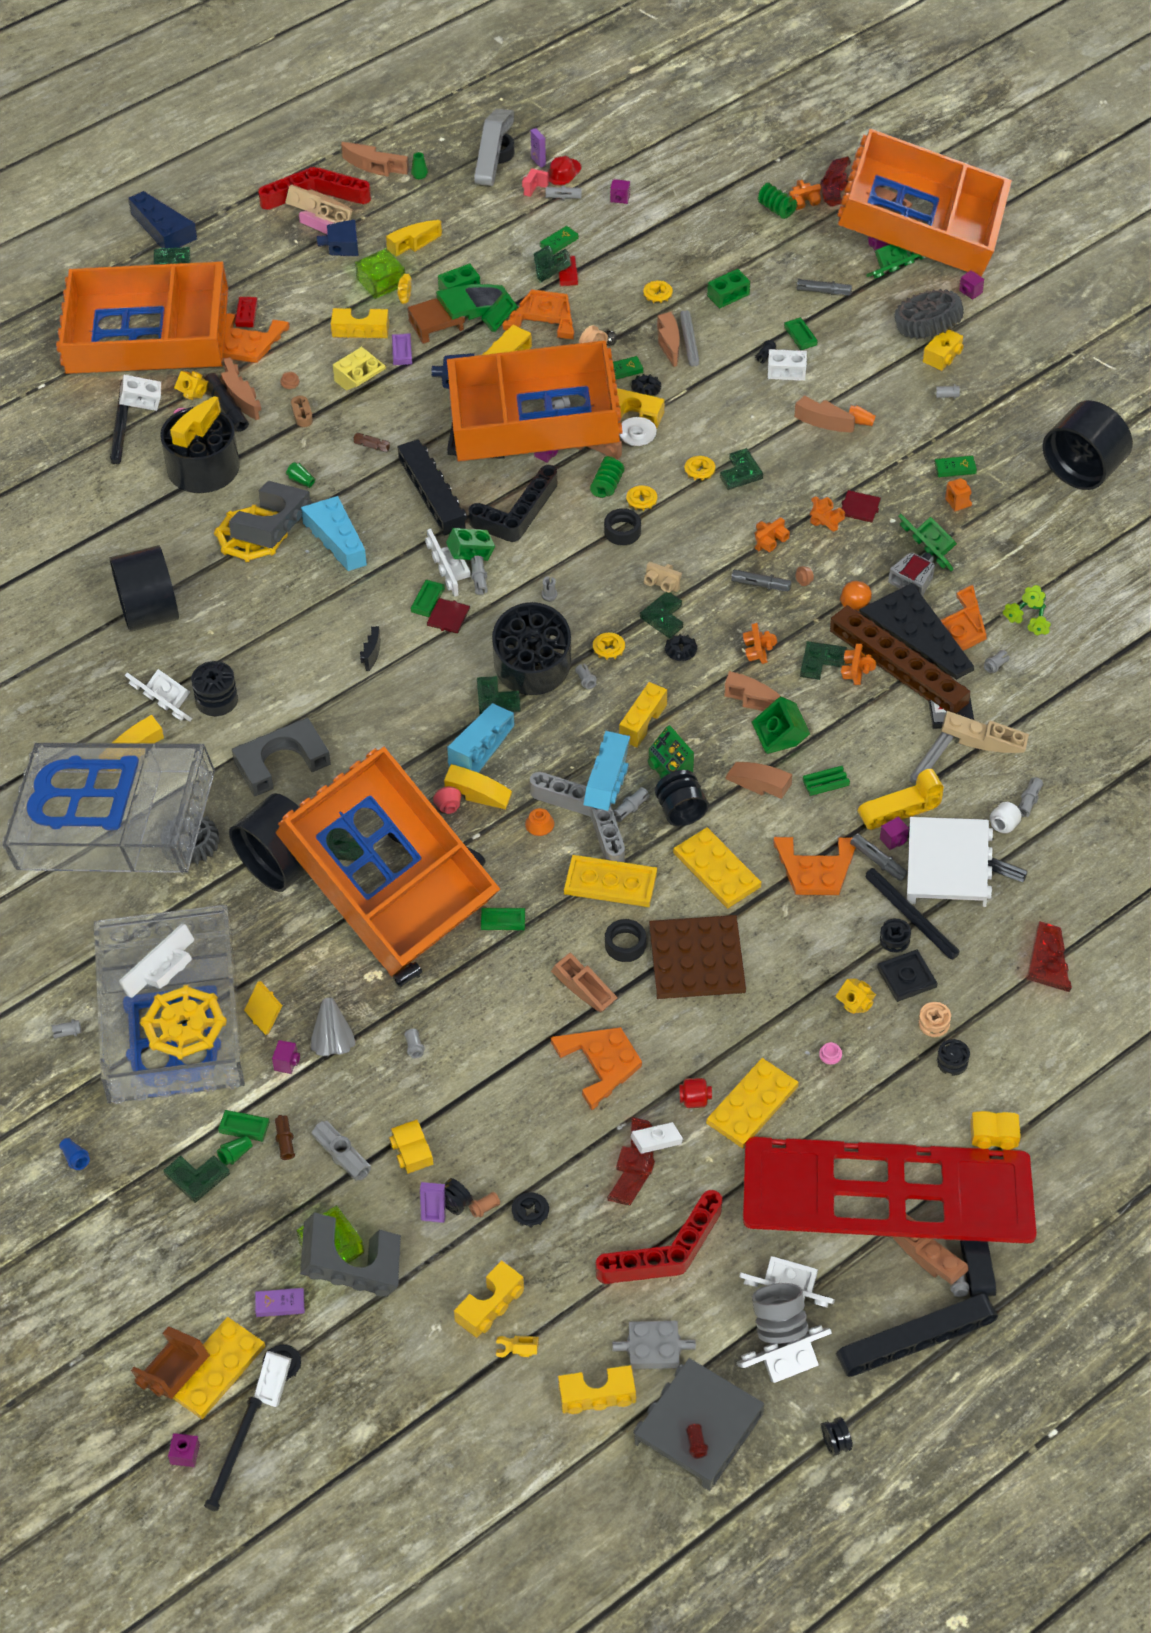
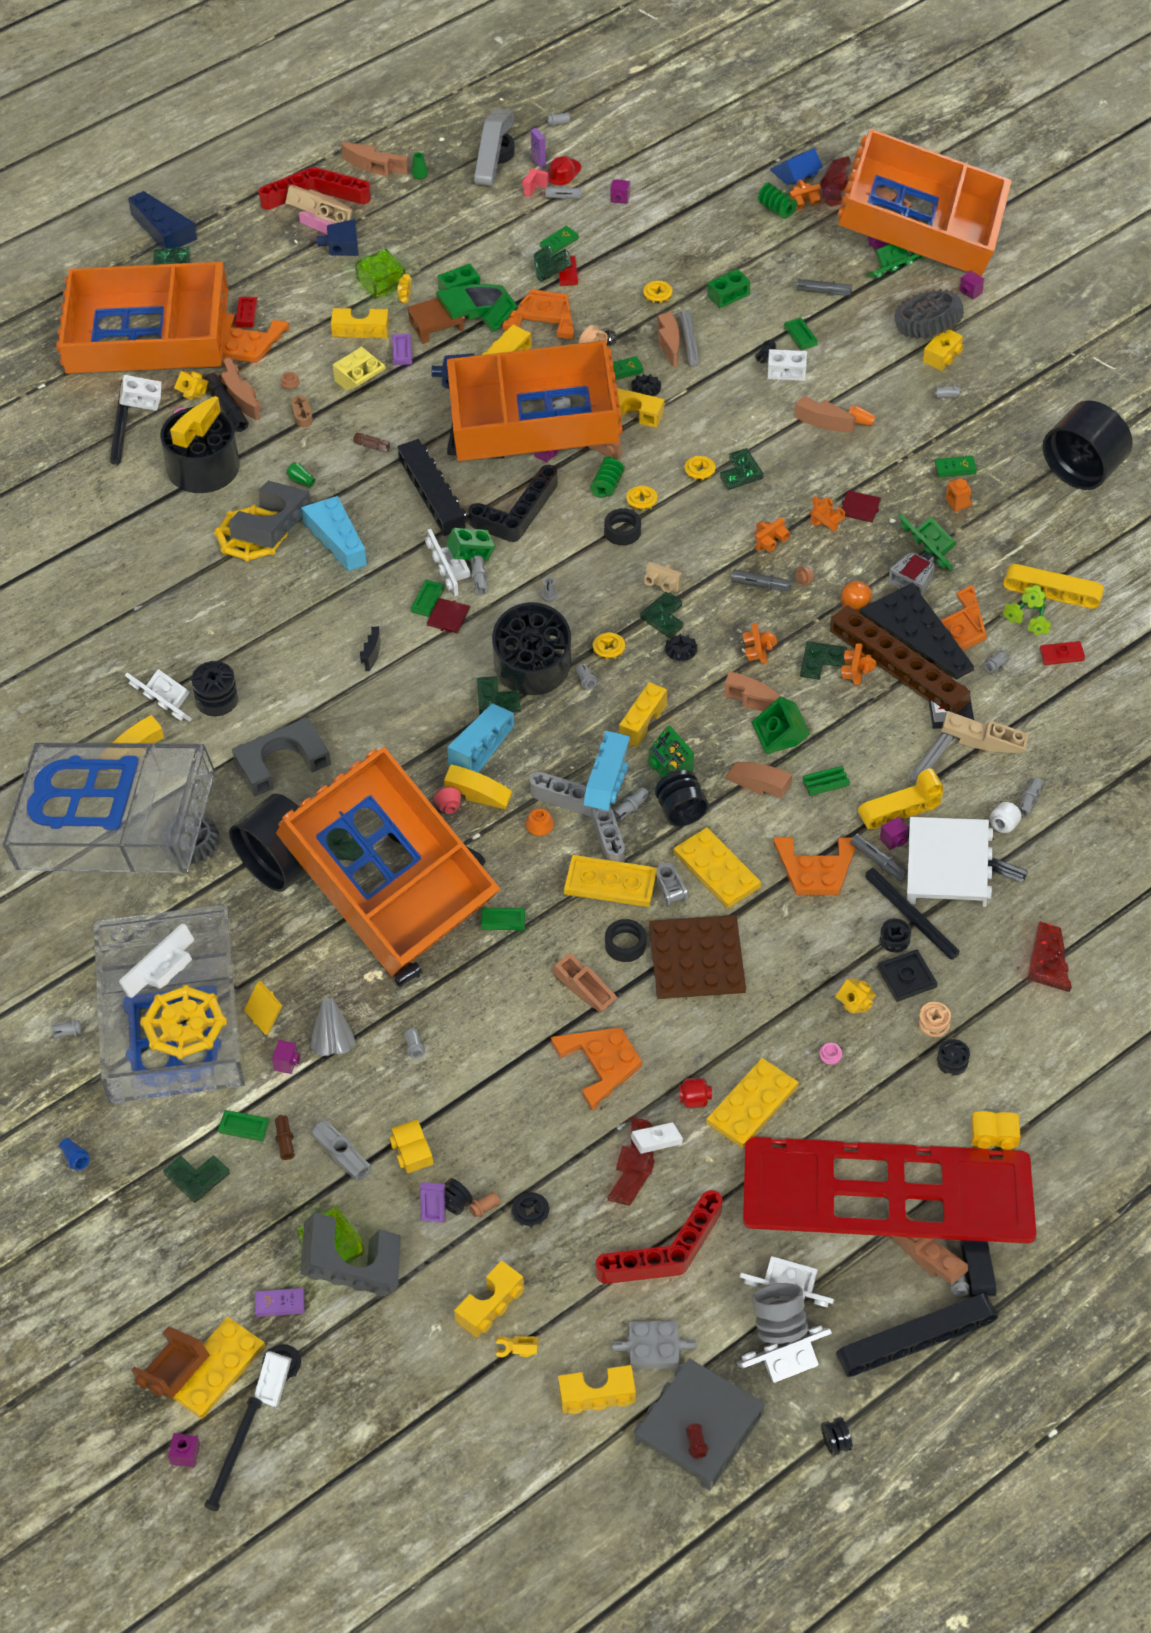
black wheel [109,545,179,632] -> none
green cone [217,1136,253,1166] -> none
yellow slope [386,220,442,257] -> none
white dish [619,417,657,446] -> none
none -> light grey pin [547,112,570,127]
none -> light grey piece [656,863,688,906]
none -> blue slope [770,148,823,185]
none -> yellow beam [1003,564,1104,609]
none -> red plate [1040,641,1085,665]

